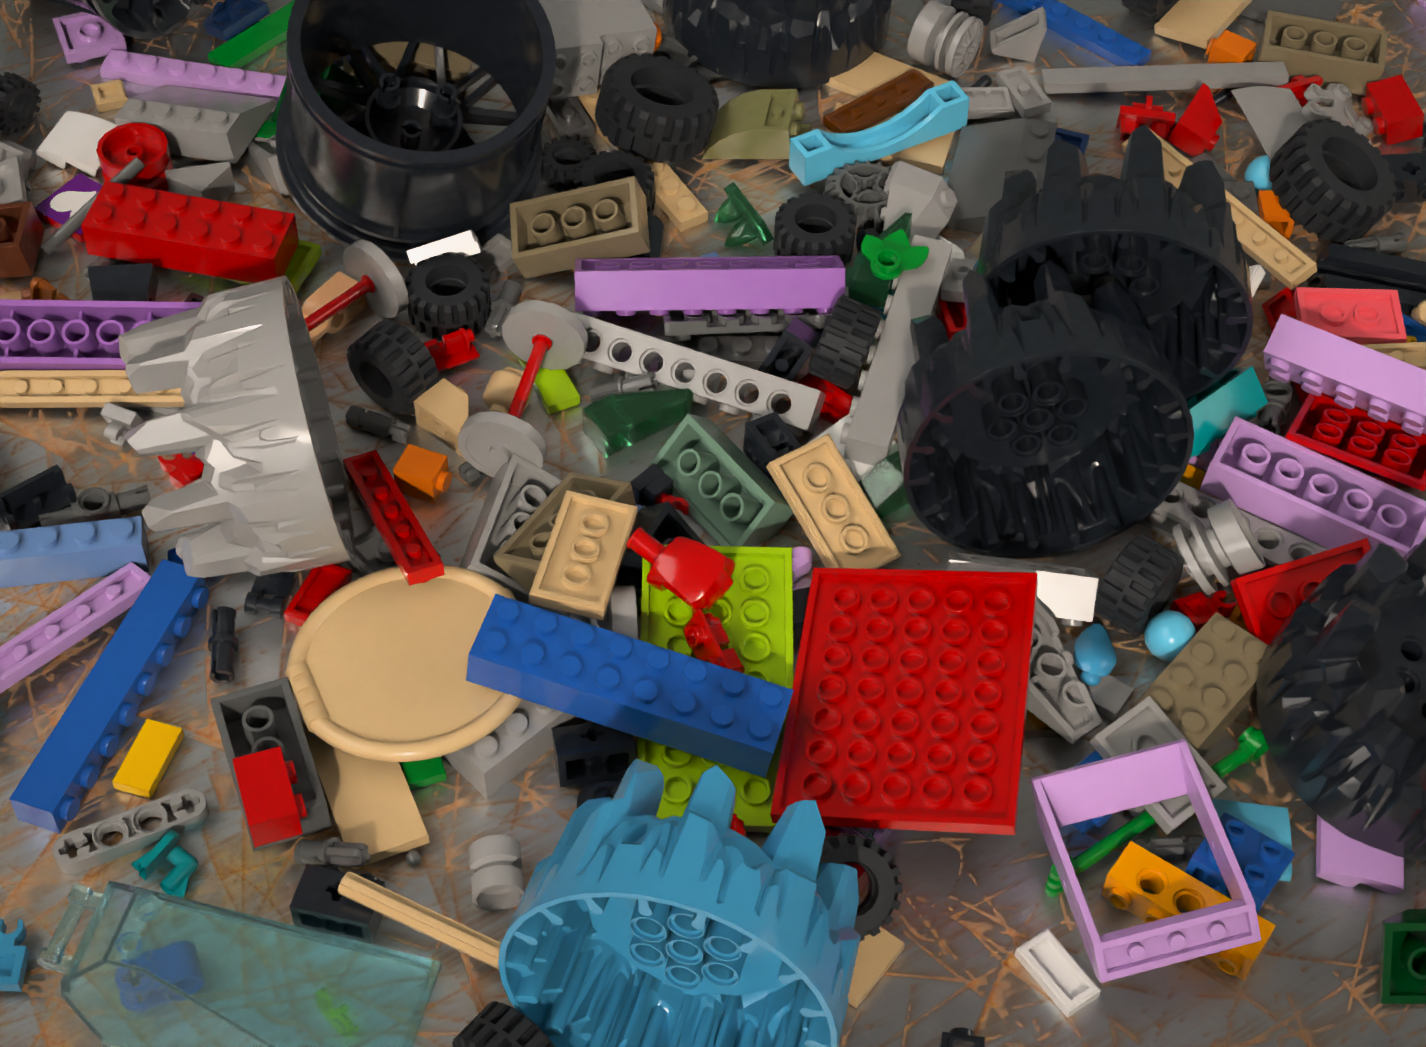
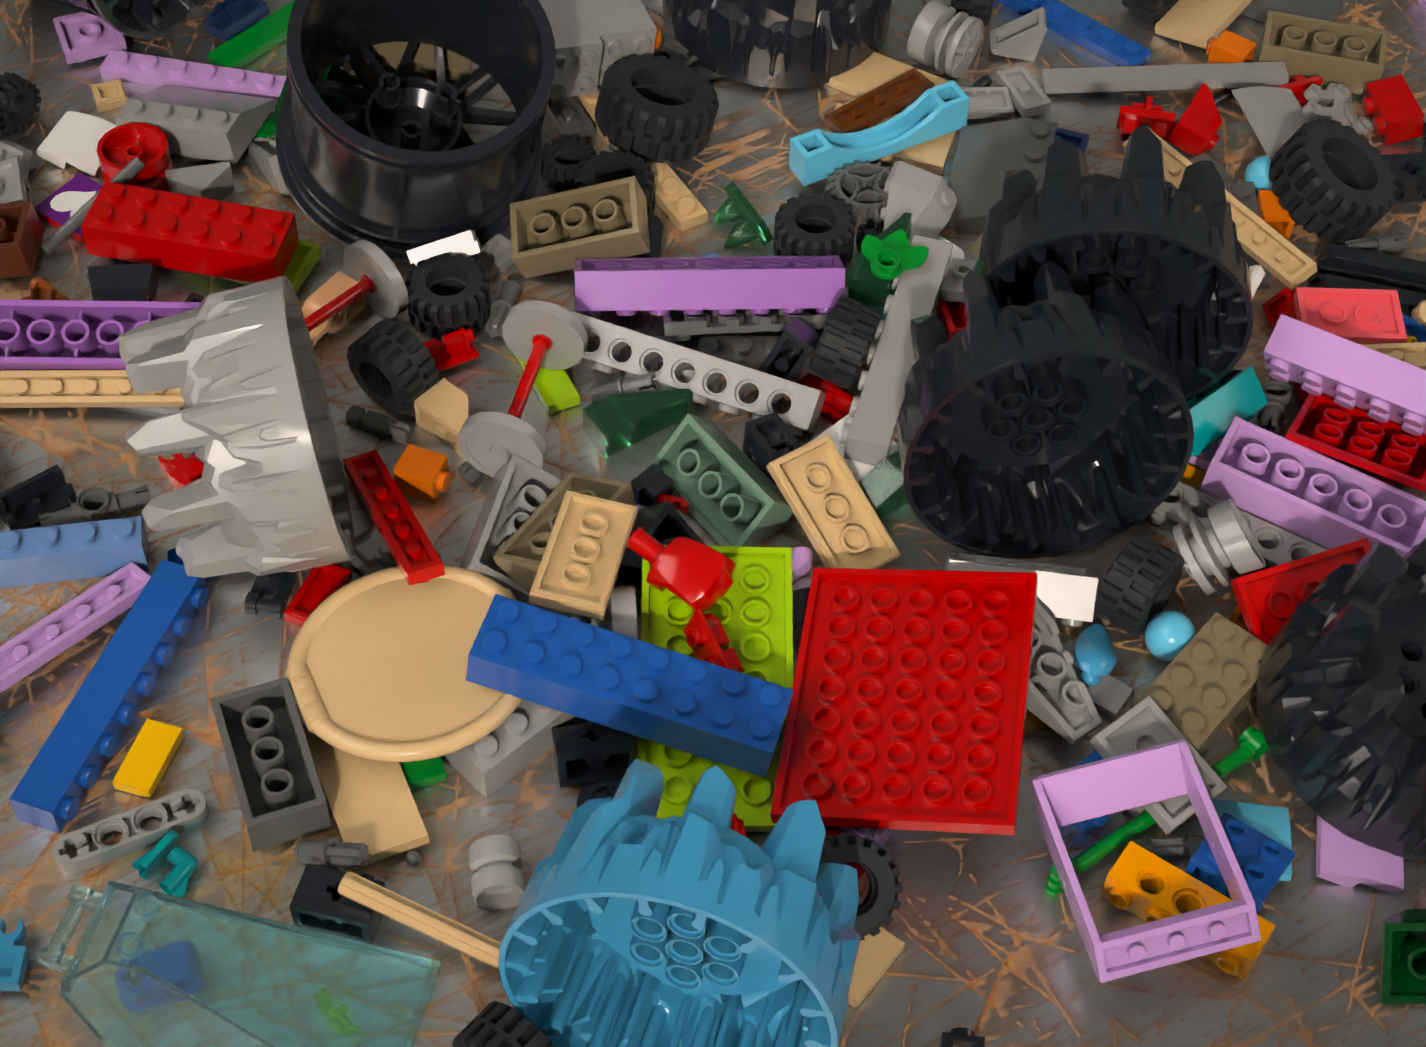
light grey tile [100,402,145,448] -> none
black pin [208,606,239,683] -> none
red brick [232,746,307,848] -> none
tan head [483,367,533,415] -> none
olive piece [702,89,812,159] -> none
white tile [1014,928,1101,1018] -> none
red plate [1169,590,1237,634] -> none

